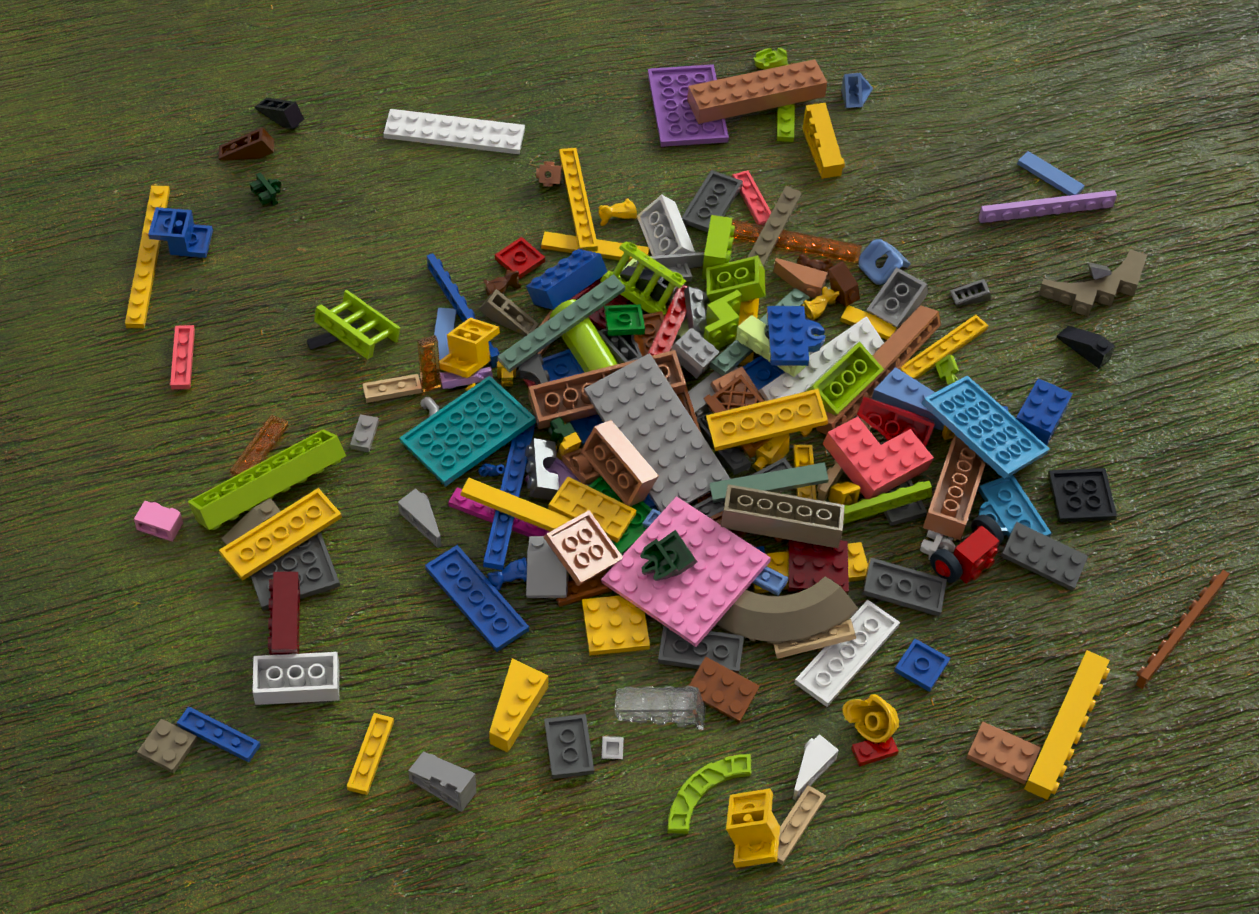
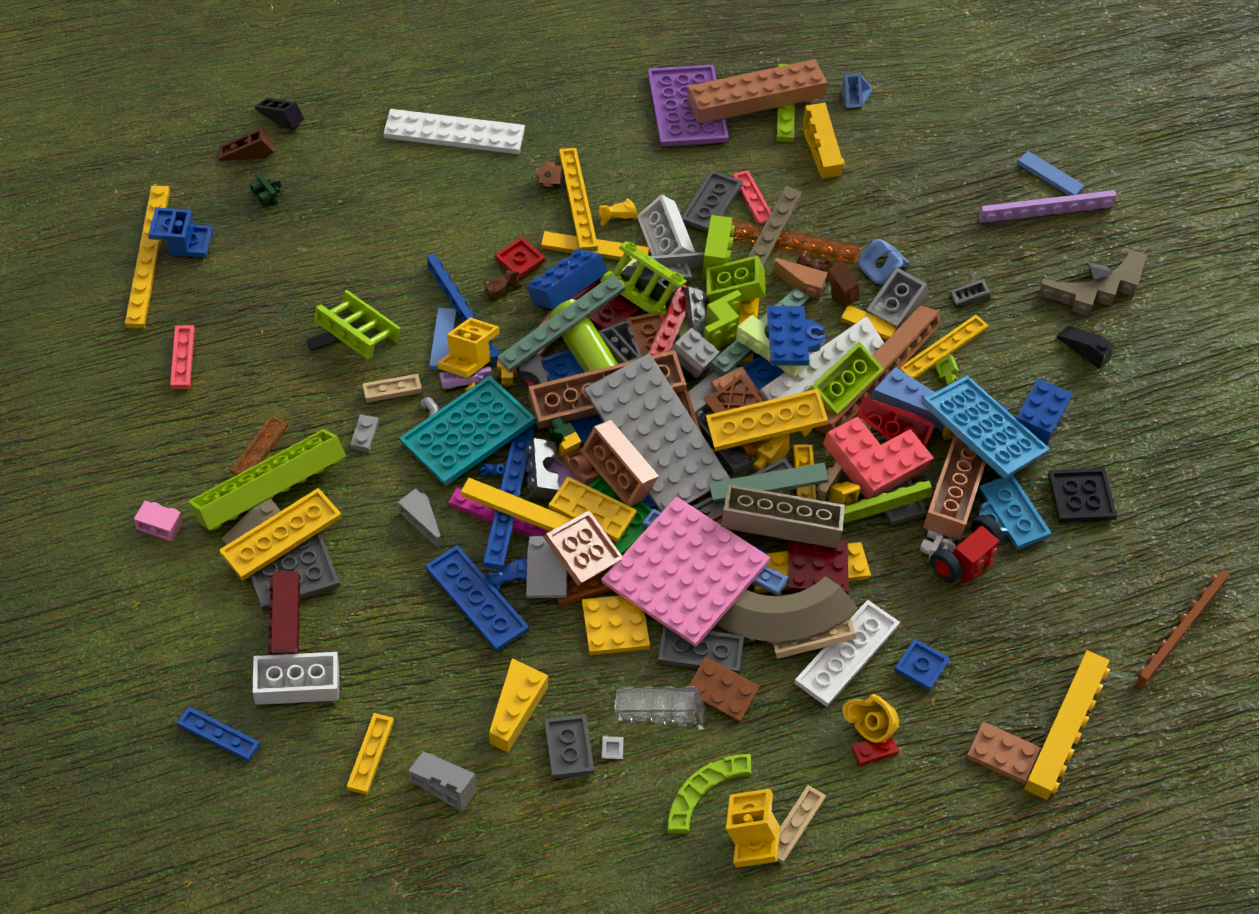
dark tan plate [137,719,198,774] -> none
clear orange plate [417,335,441,392] -> none
dark tan slope [479,289,539,336] -> none
green plate [604,304,645,336] -> none
dark green plate [640,530,698,581] -> none
lime plate [754,48,788,70] -> none
white slope [793,734,839,801] -> none
yellow animal [802,286,840,320] -> none
dark grey plate [862,558,947,616] -> none
dark grey plate [1001,522,1088,591] -> none

